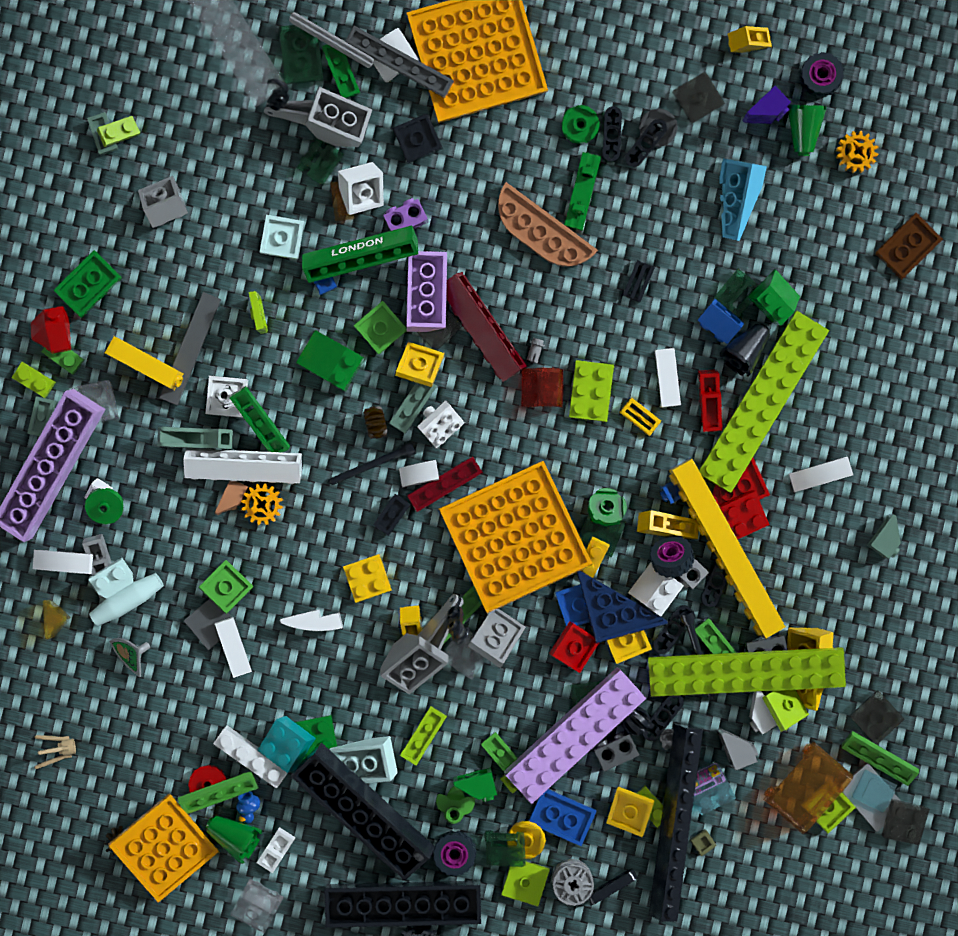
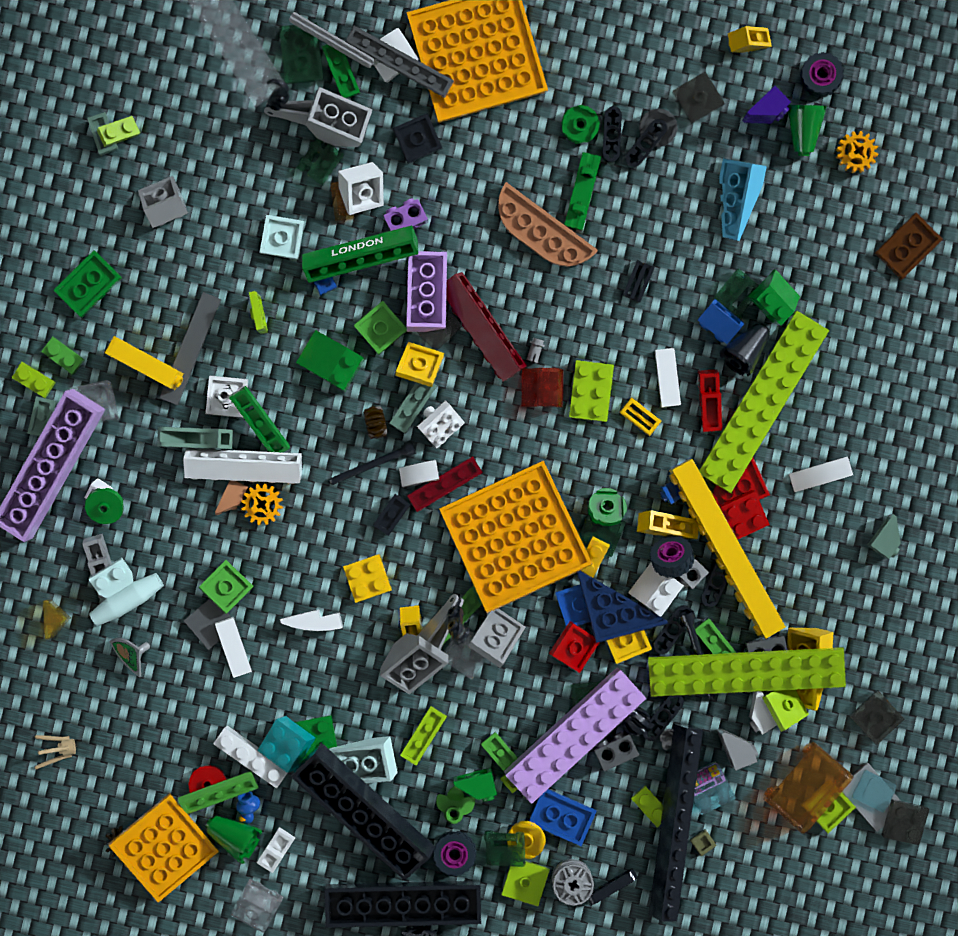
red slope [31,306,71,354] -> none
white slope [33,550,93,574] -> none
yellow plate [606,787,655,837] -> none
bright green plate [842,731,919,786] -> none

